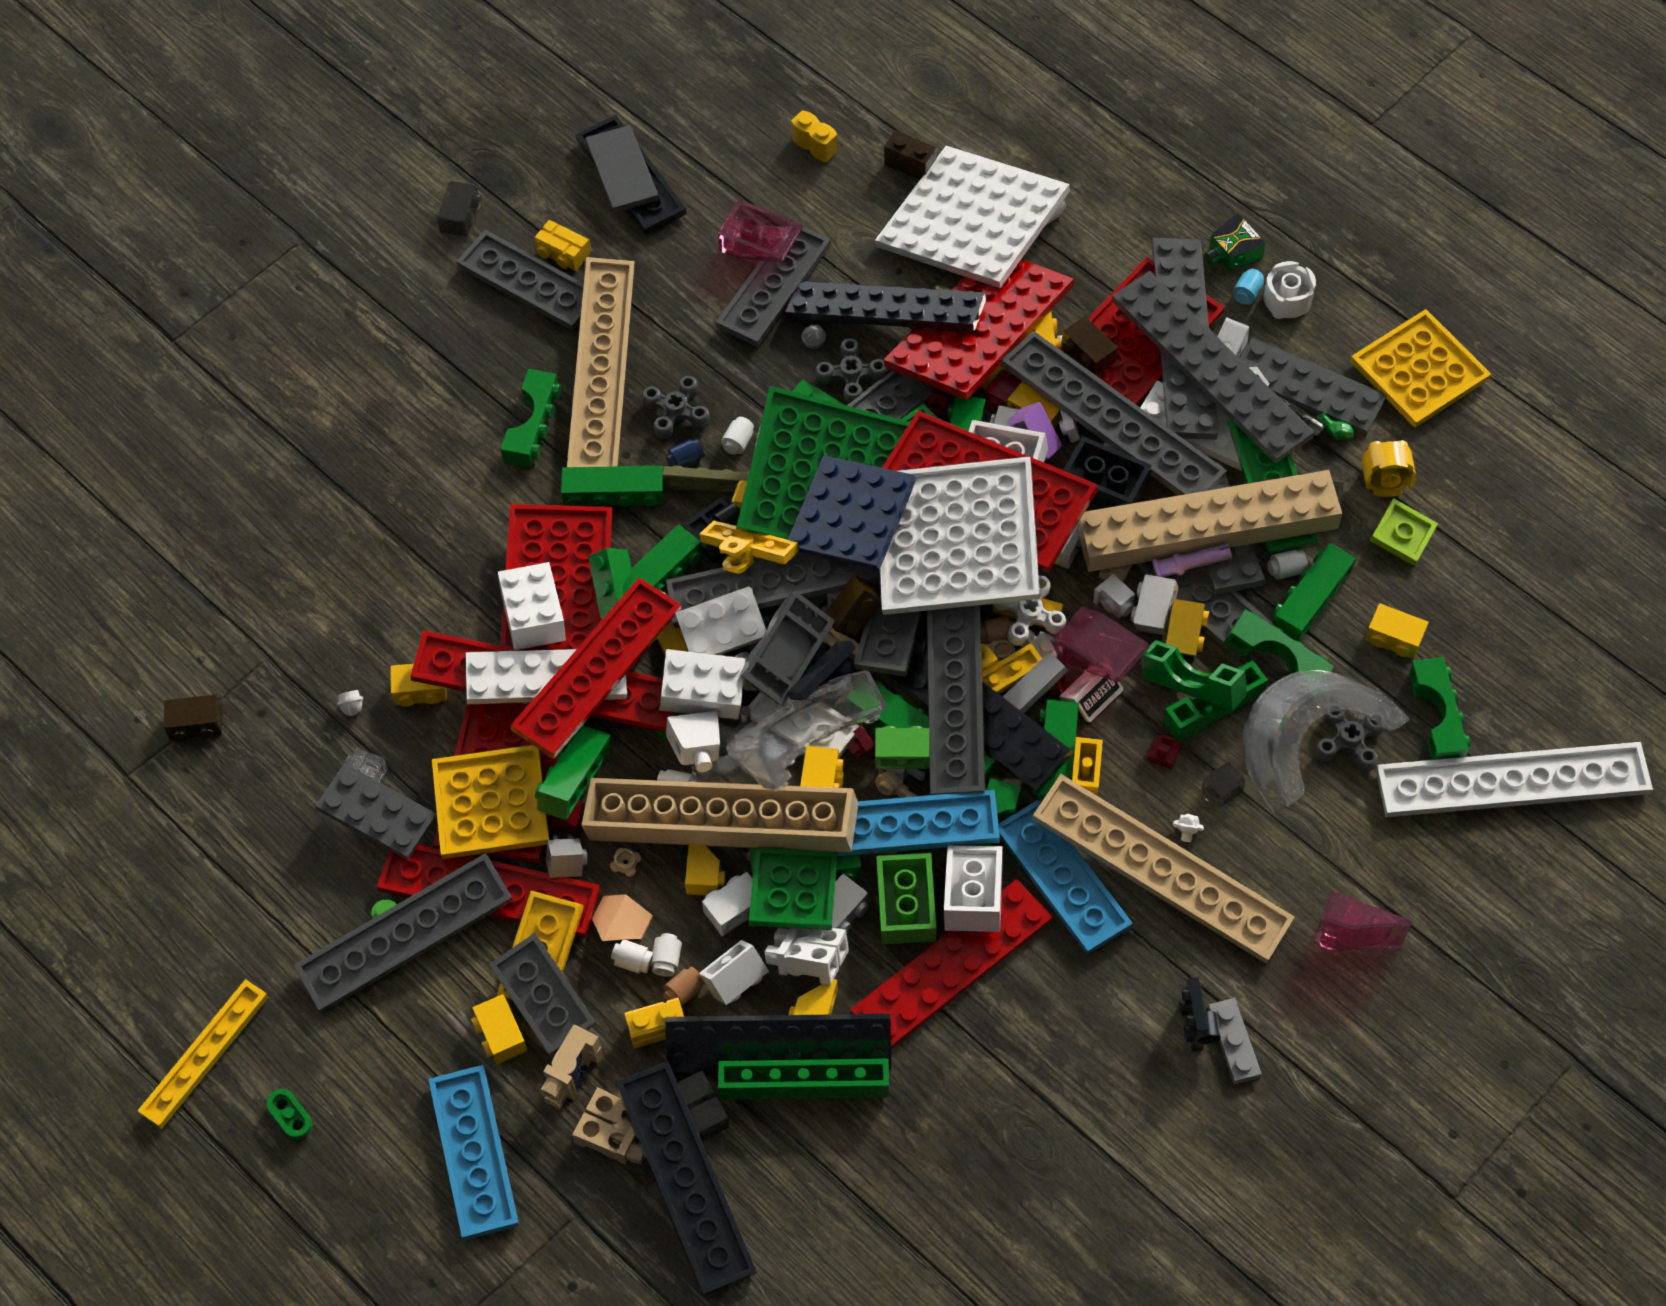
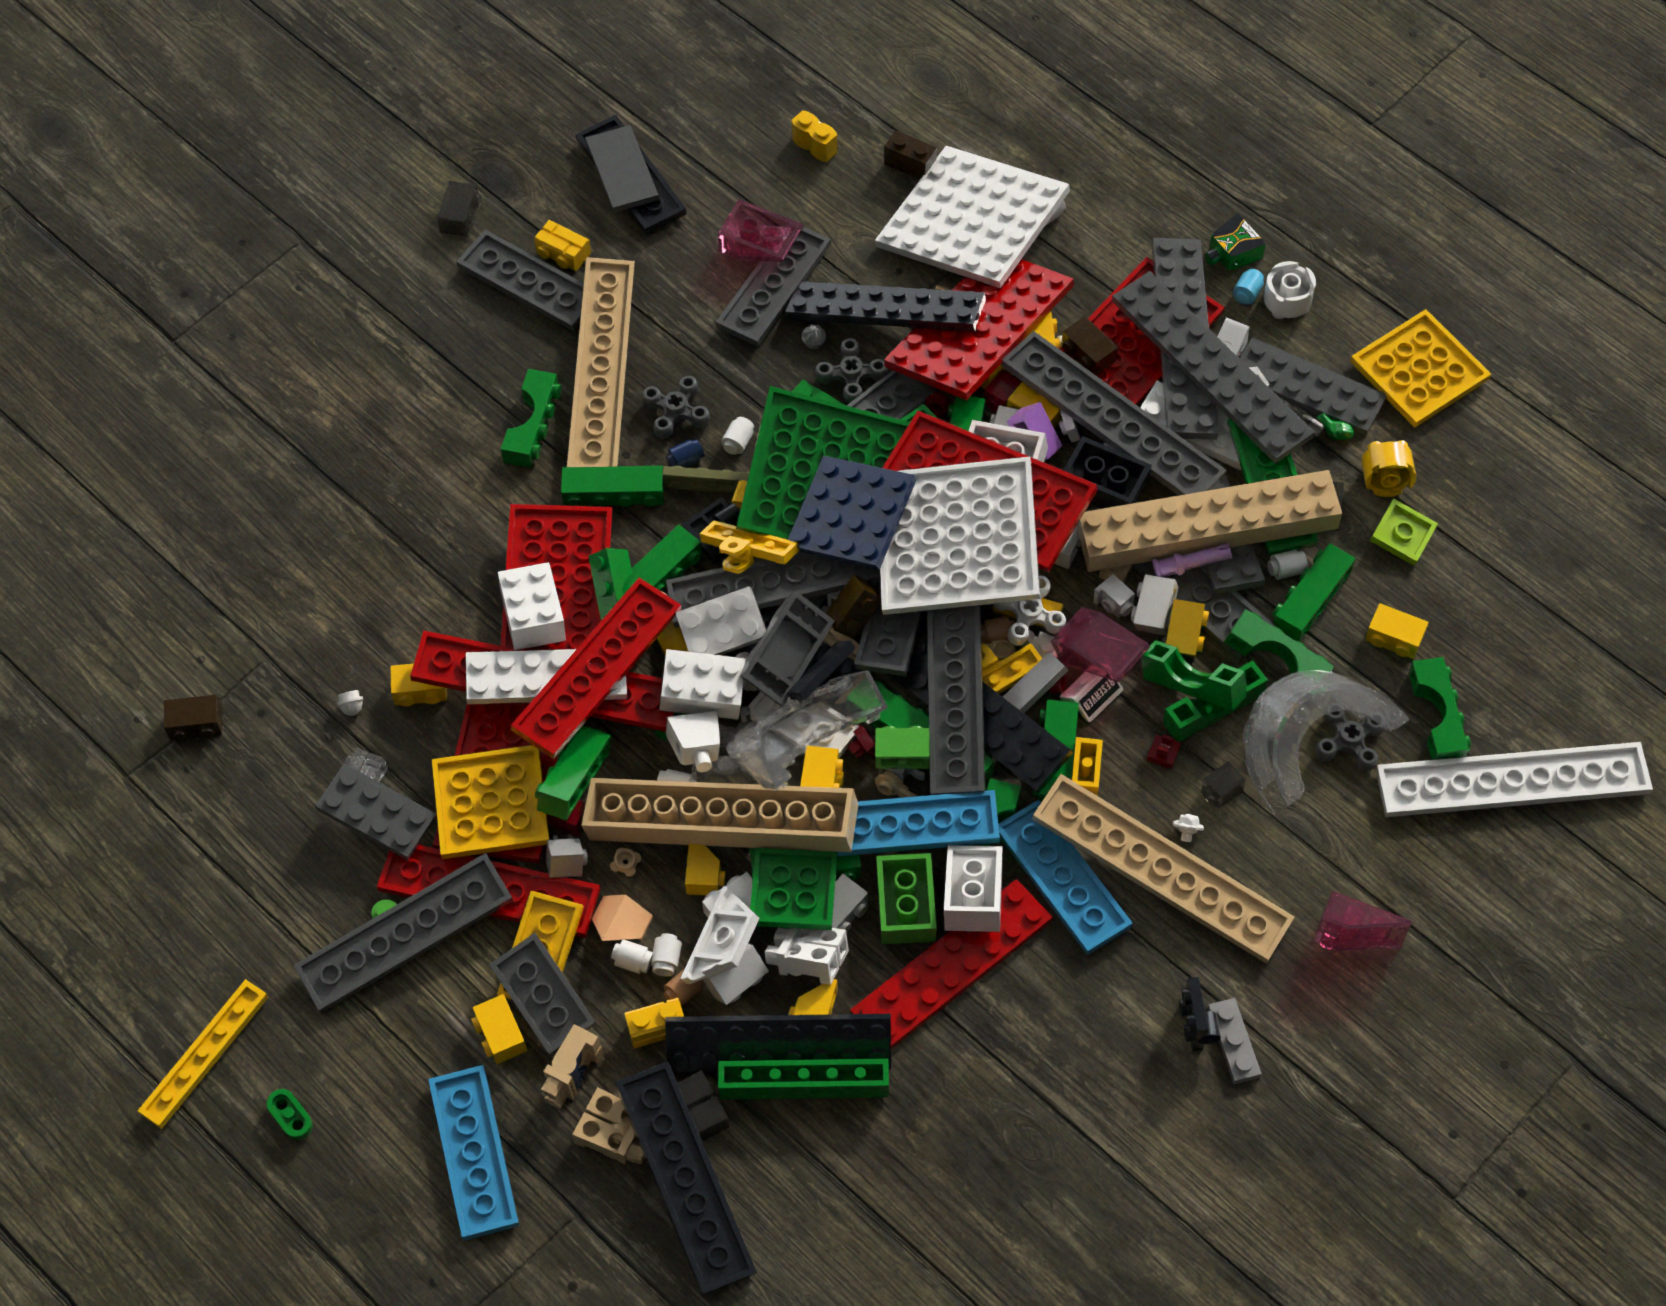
none -> white wing [680,886,759,984]

